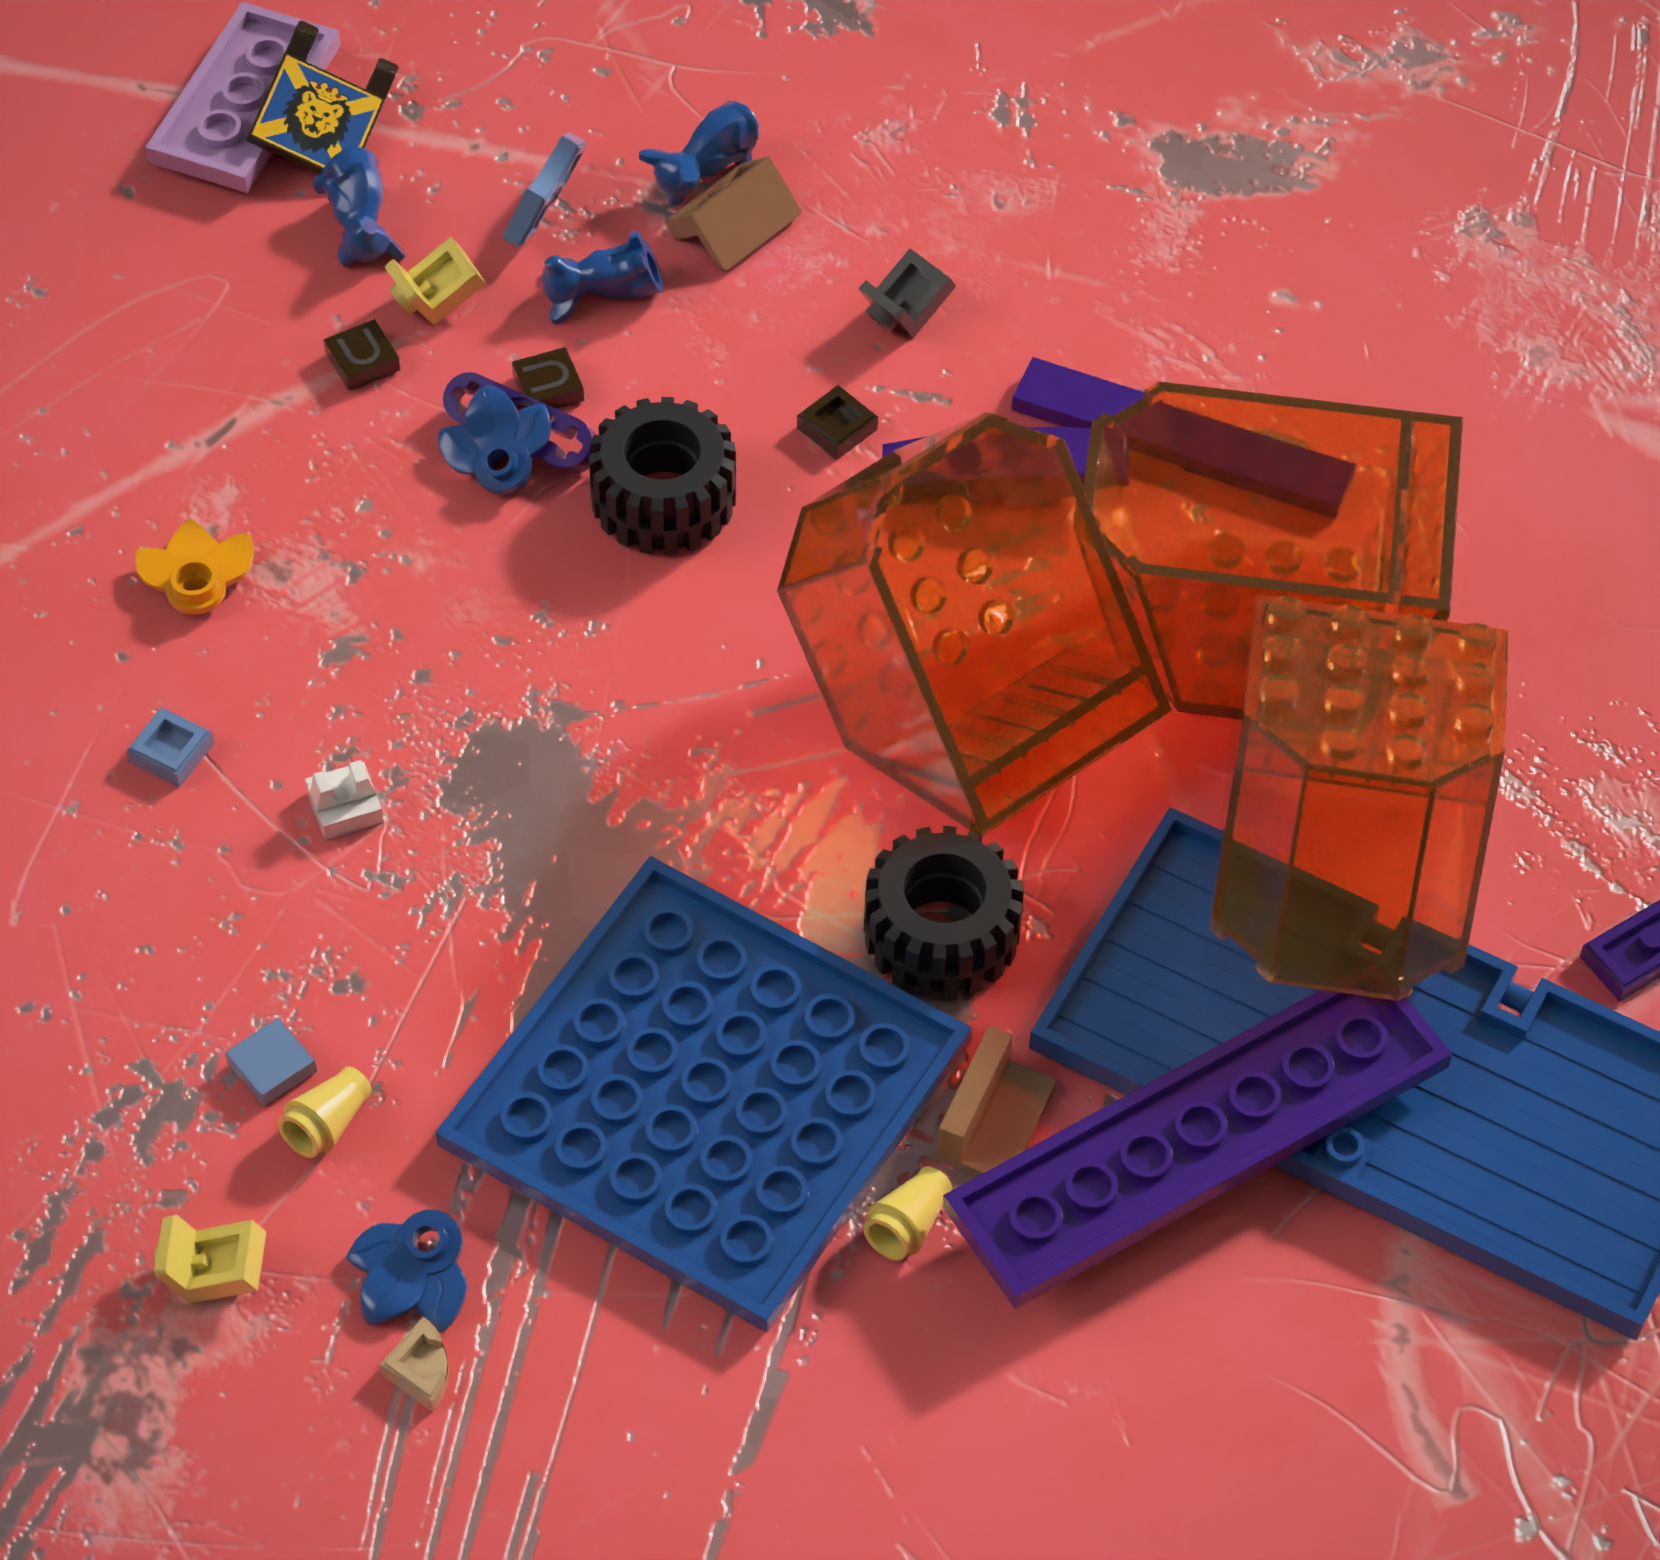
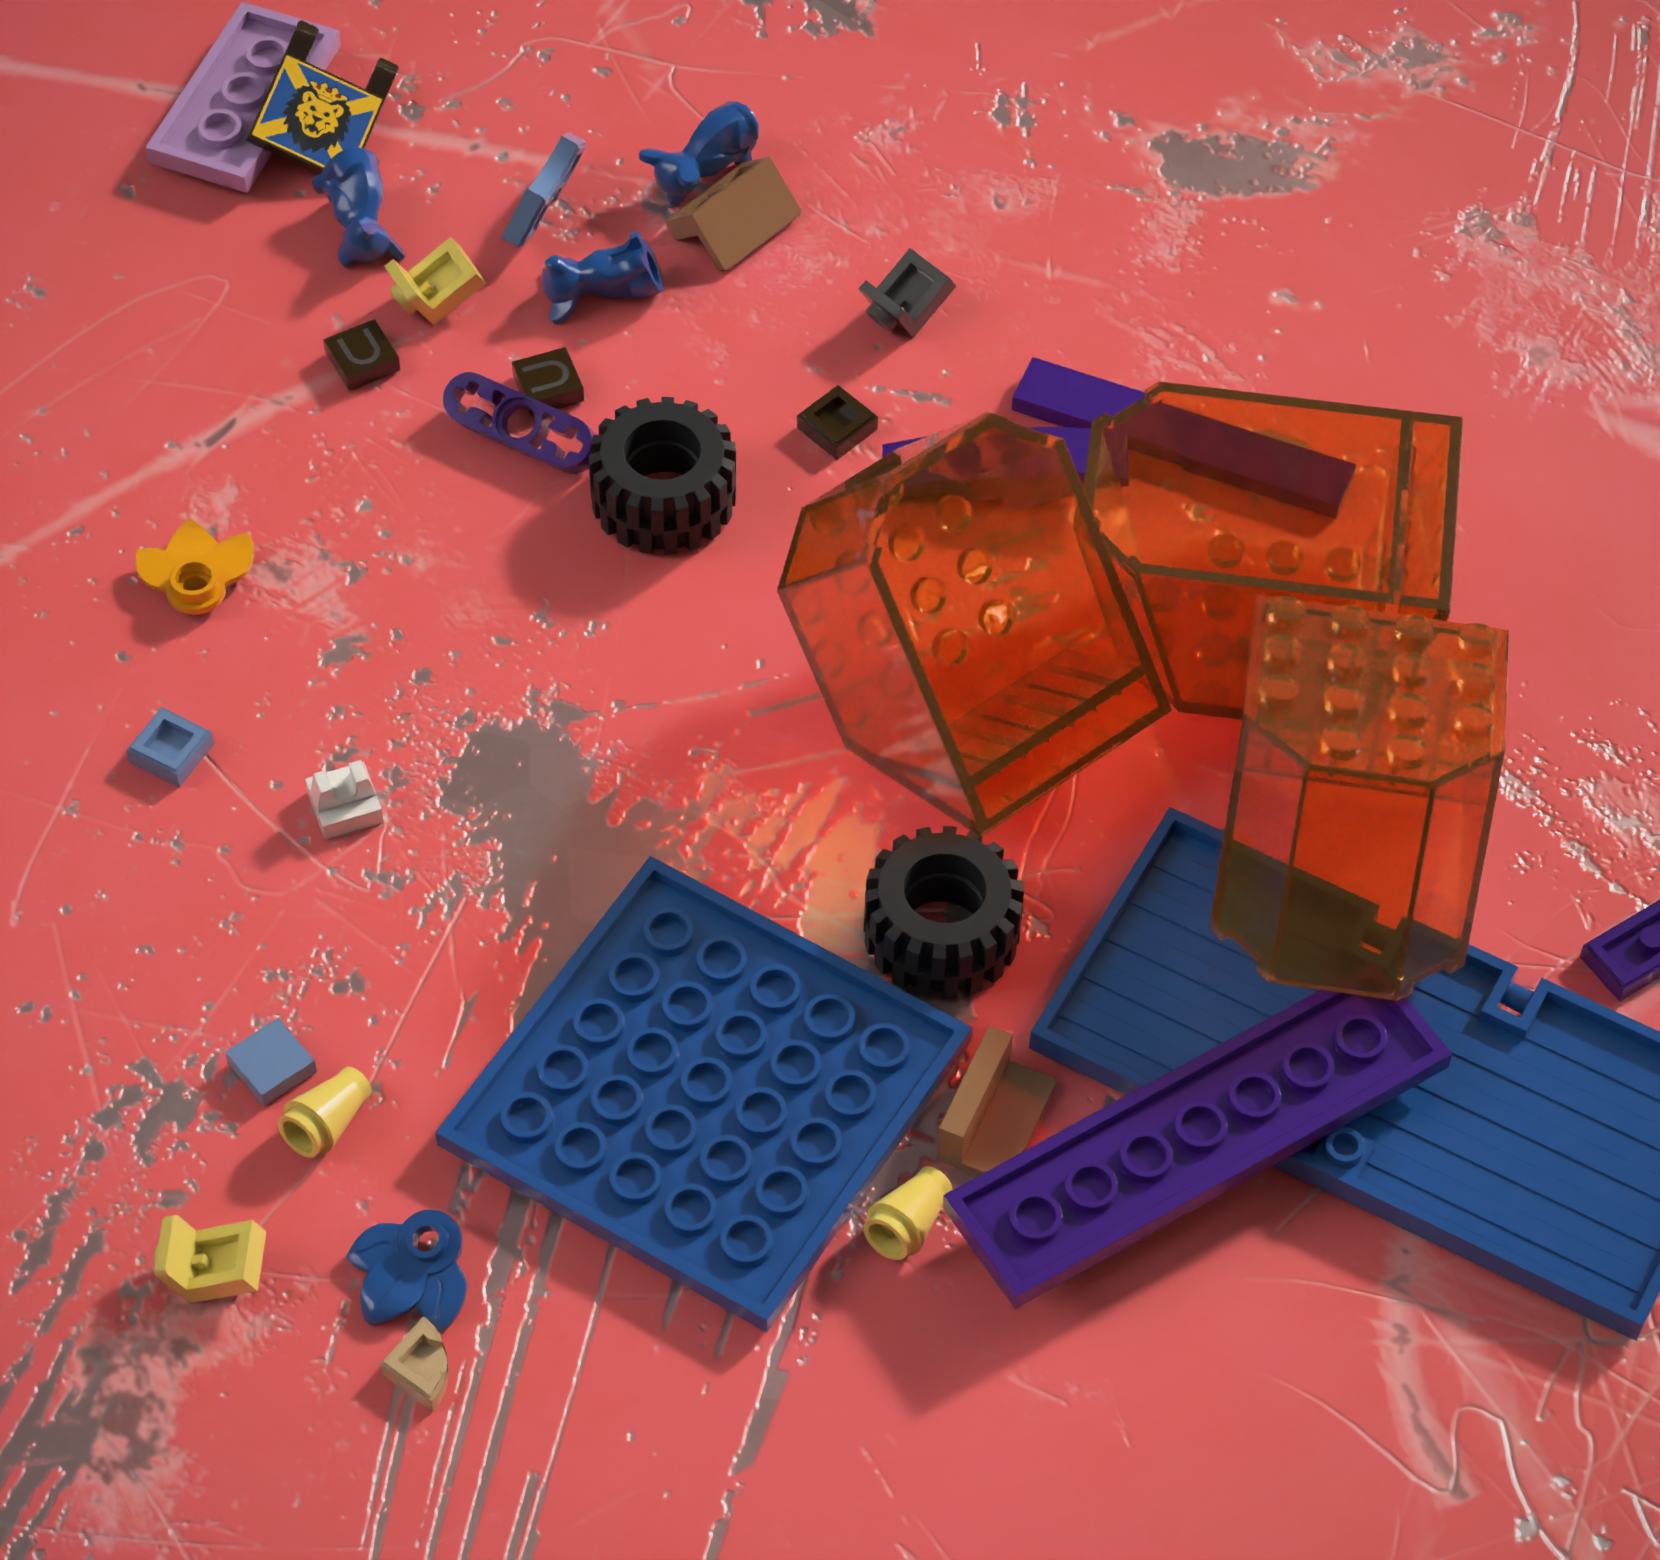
blue plate [438,385,551,494] -> none

